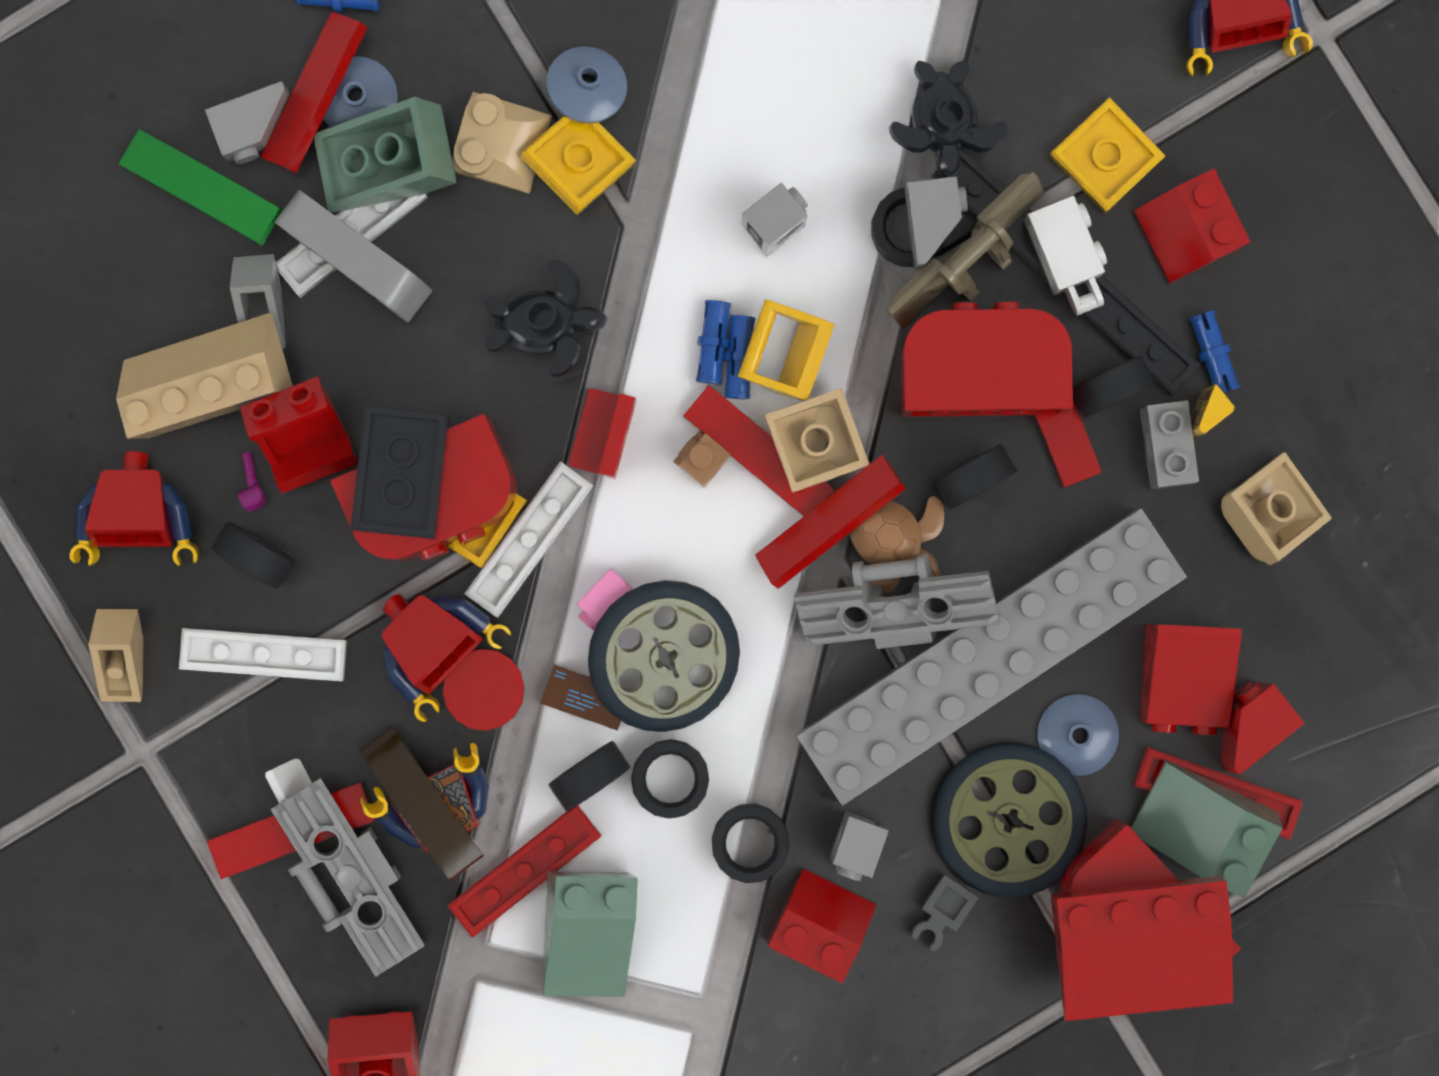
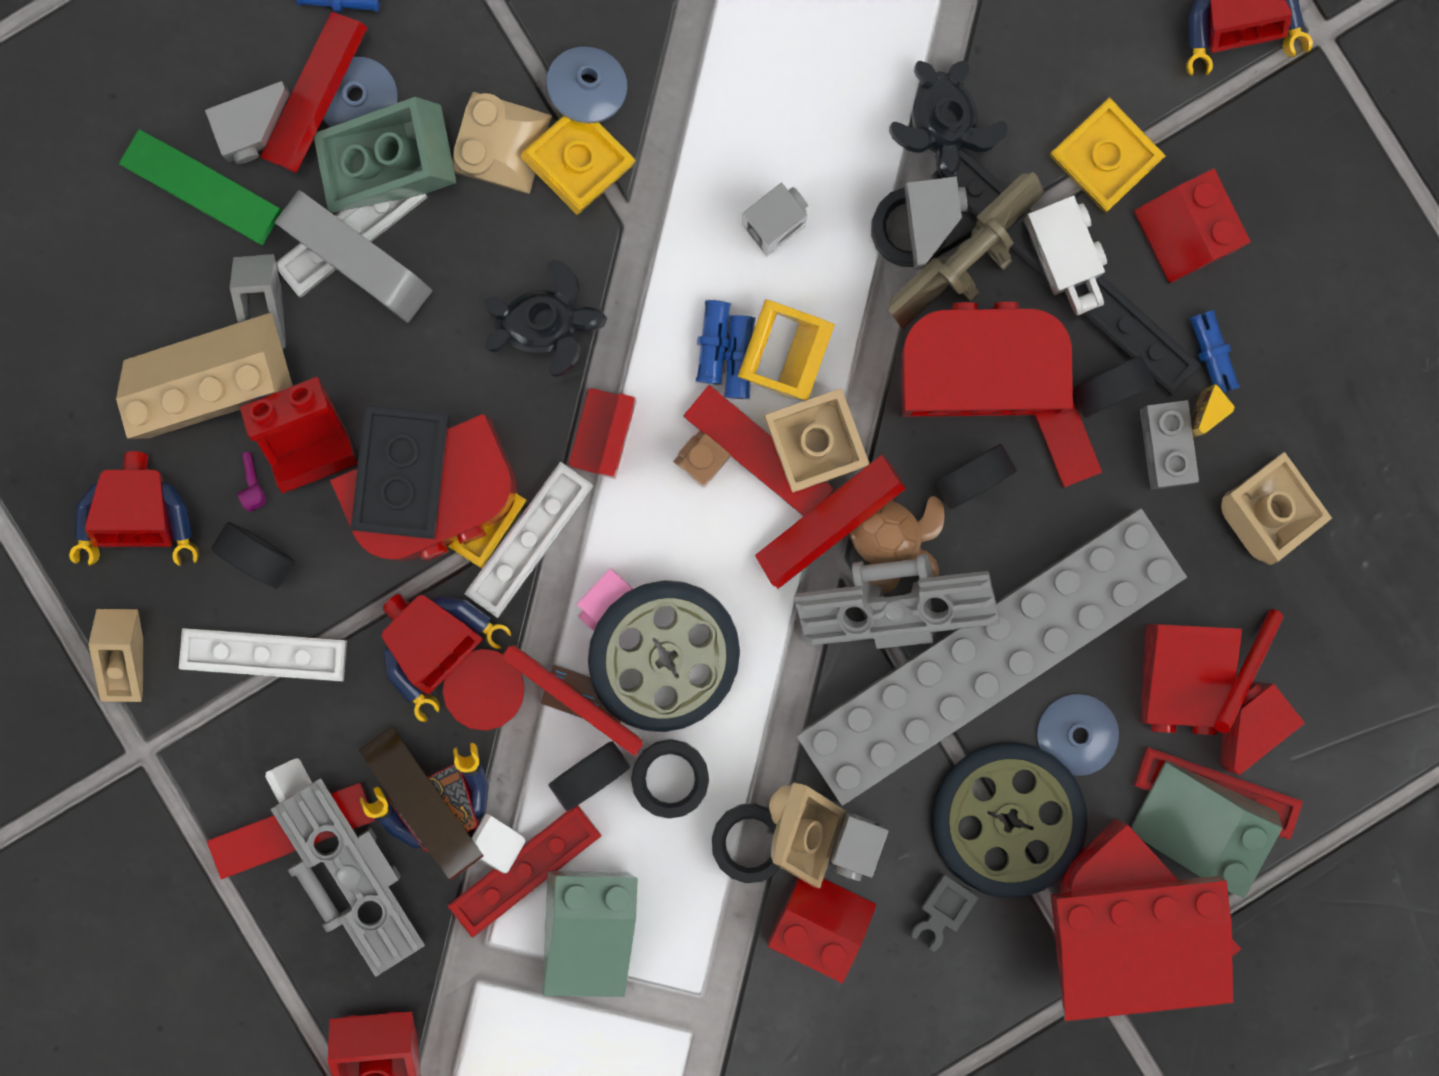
none -> white slope [472,813,526,873]
none -> red tile [501,645,644,756]
none -> tan slope [769,783,846,888]
none -> red bar [1214,609,1283,733]

